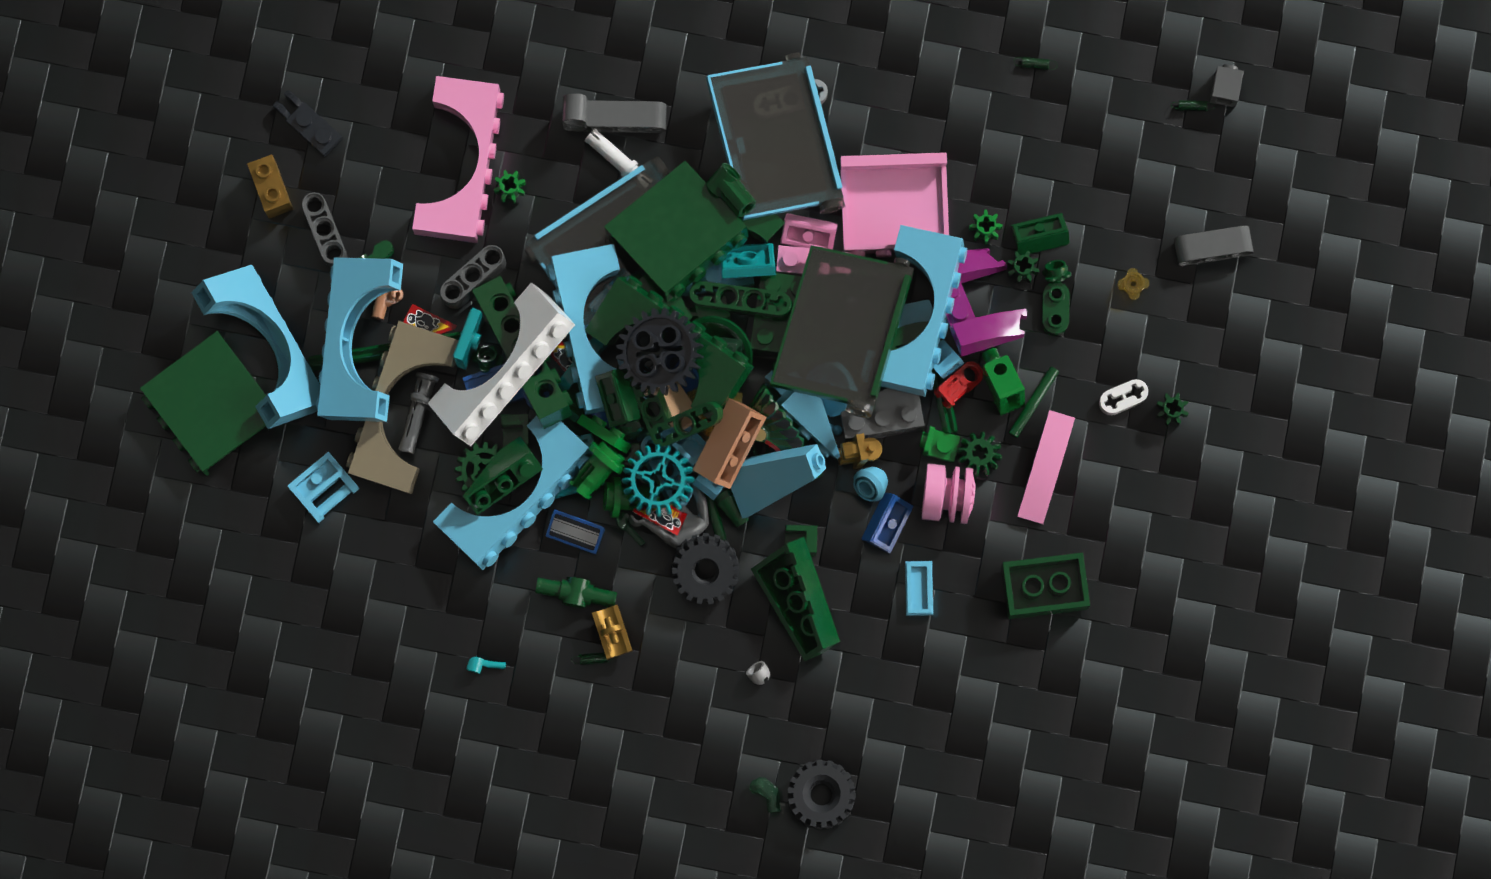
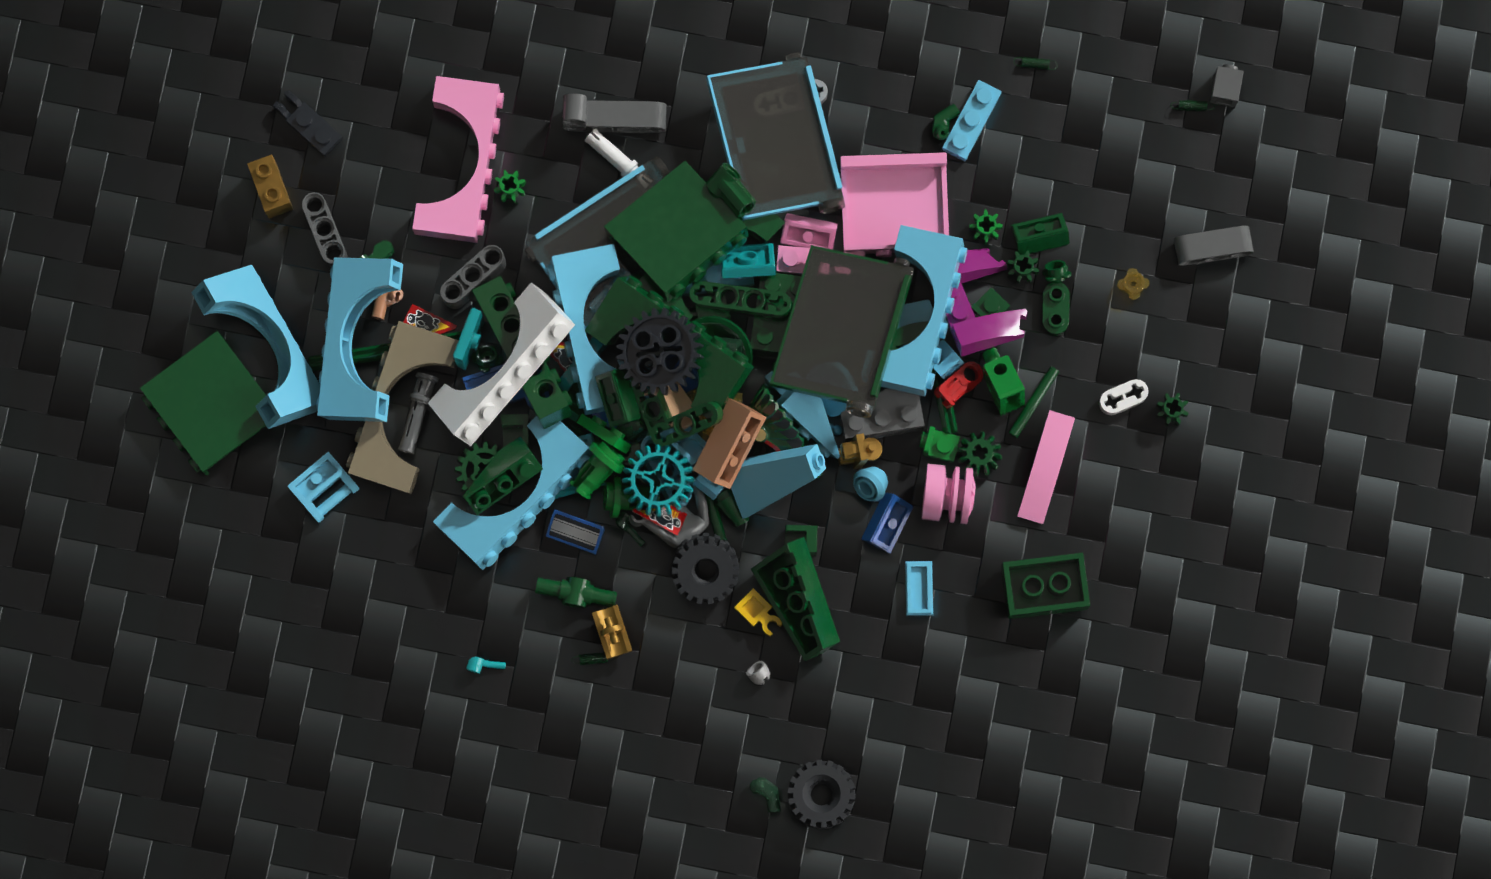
none -> yellow plate [734,588,782,637]
none -> dark green arm [932,103,960,140]
none -> medium azure plate [942,80,1002,161]
none -> dark green bracket [971,287,1010,317]

